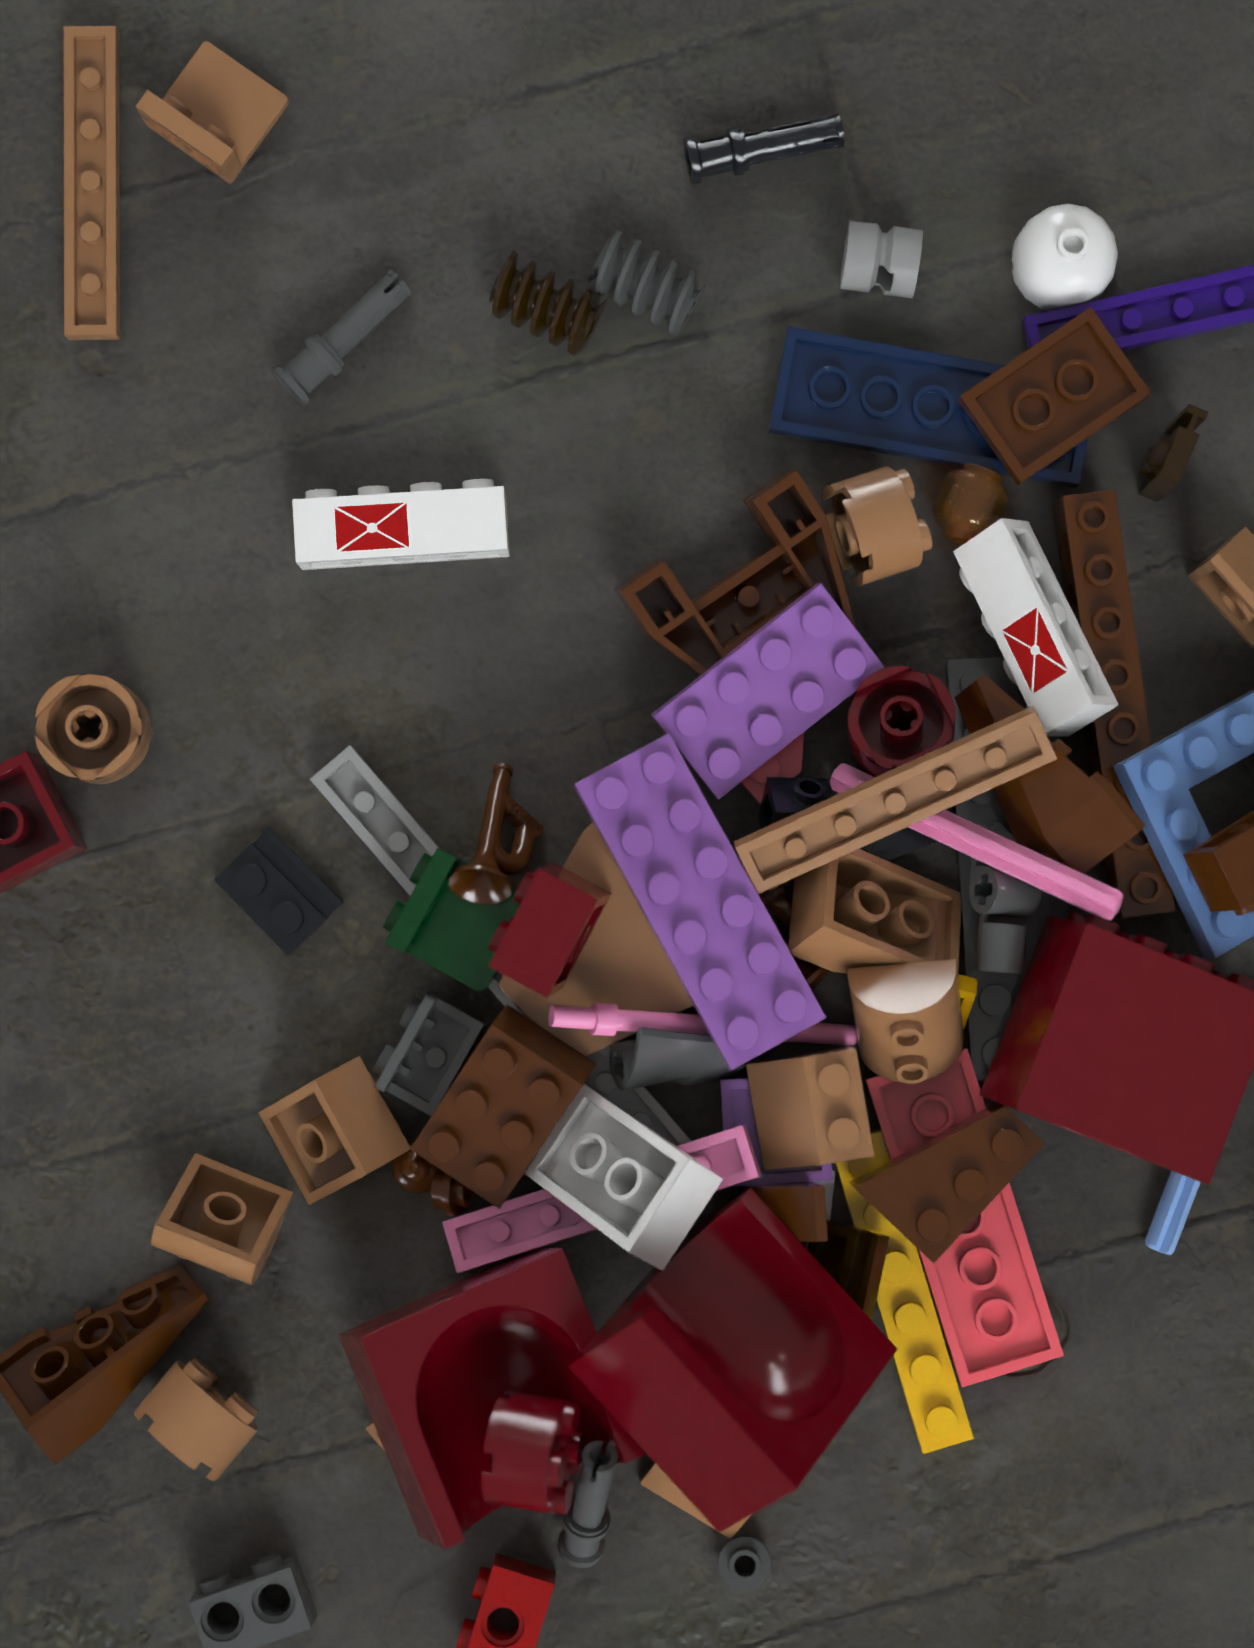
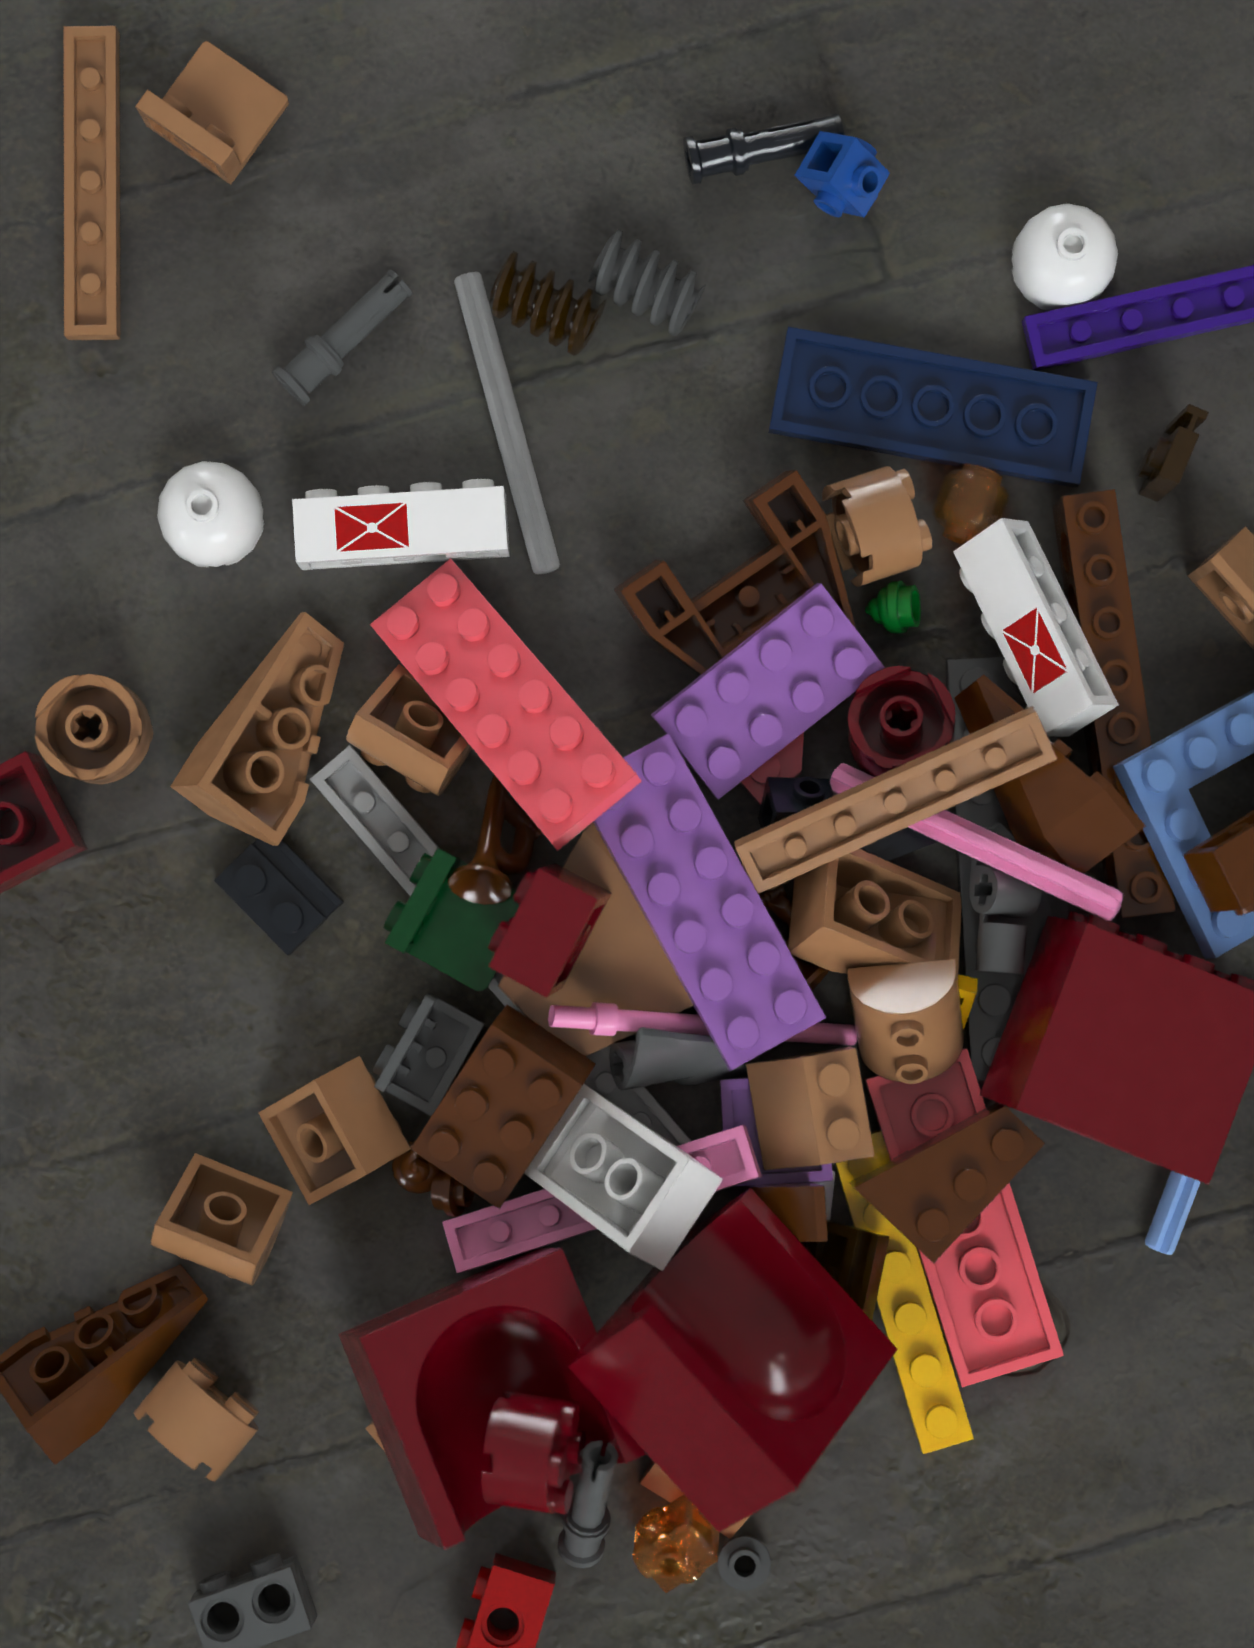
light grey wheel [839,220,923,298] -> none
reddish brown plate [958,307,1151,486] -> none
none -> white cylinder [157,461,264,567]
none -> medium nougat wedge [170,612,344,846]
none -> medium nougat brick [346,664,472,796]
none -> coral plate [370,558,642,851]
none -> light grey axle [454,272,560,574]
none -> clear orange brick [632,1495,719,1593]
none -> blue brick [794,131,890,218]
none -> green plate [865,581,921,634]

